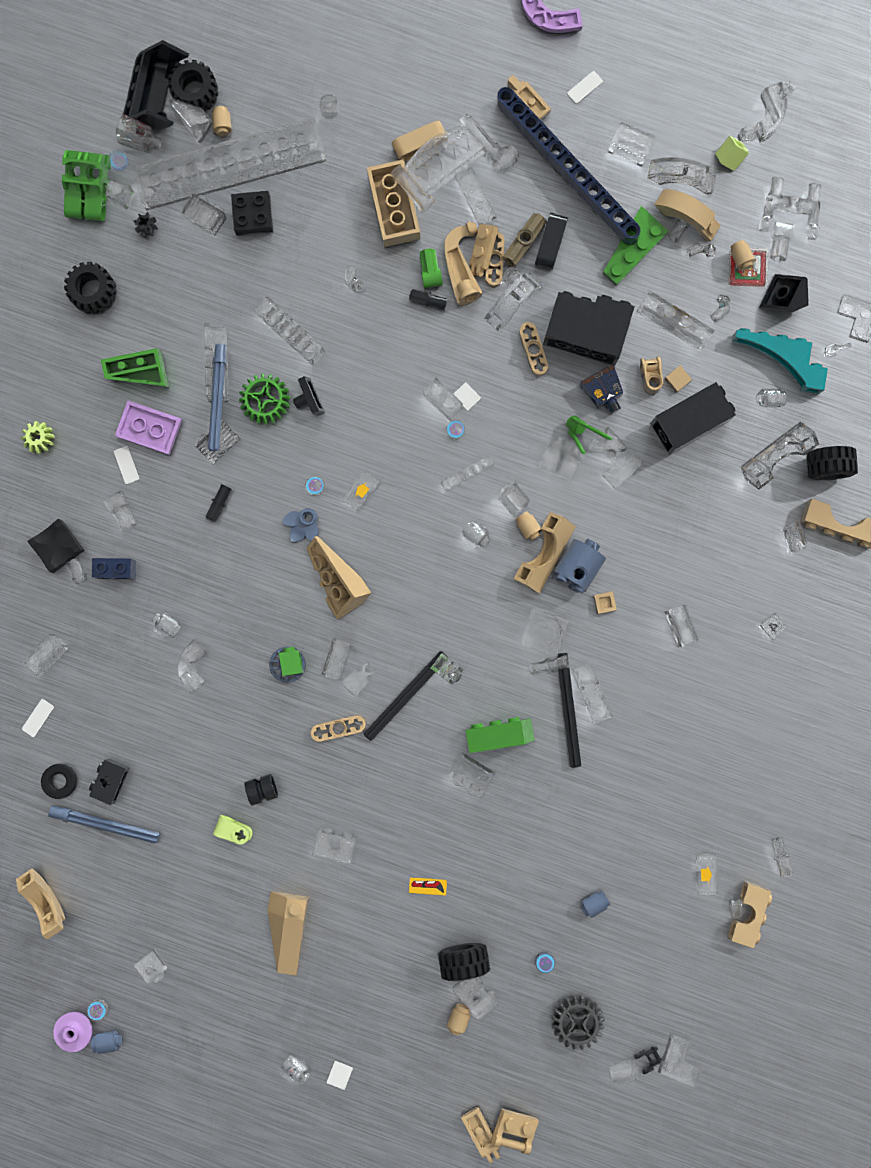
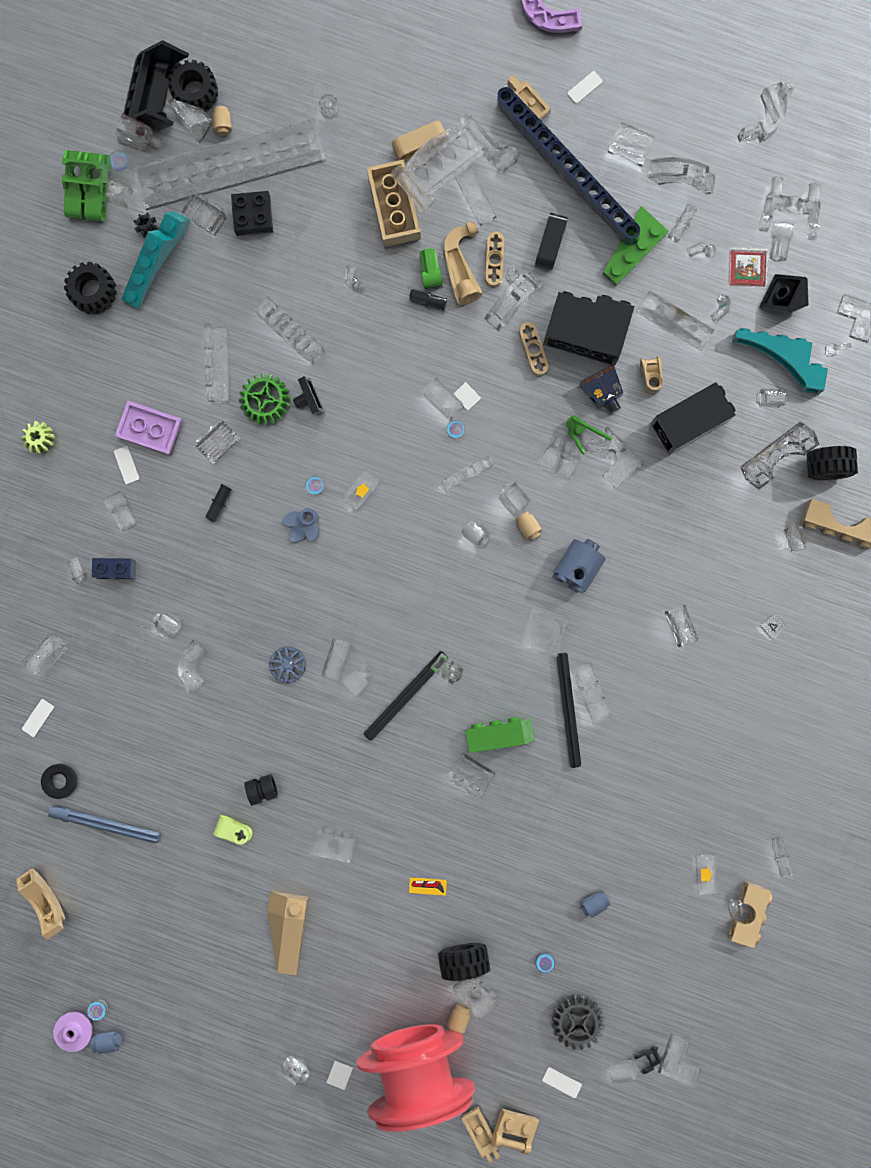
black brick [27,519,84,573] -> none
black brick [89,759,130,805] -> none
bright green wedge [101,348,169,387] -> none
clear brick [134,950,167,984] -> none
sand blue axle [208,344,227,452] -> none
bright green brick [279,647,304,676] -> none
tan wedge [307,536,371,619] -> none
tan beam [311,715,366,742] -> none
tan hinge [469,224,498,277] -> none
dark tan piece [502,213,547,268] -> none
tan arch [514,512,576,594] -> none
clear pin [529,655,569,675] -> none
tan tile [593,591,617,614] -> none
tan arch [654,189,721,241] -> none
tan tile [665,365,692,393] -> none
yellowish green panel [715,136,749,170] -> none
tan brick [730,240,755,270] -> none
none -> teal arch [121,211,190,309]
none -> coral wheel [357,1024,475,1132]
none -> white sticker [542,1067,582,1098]

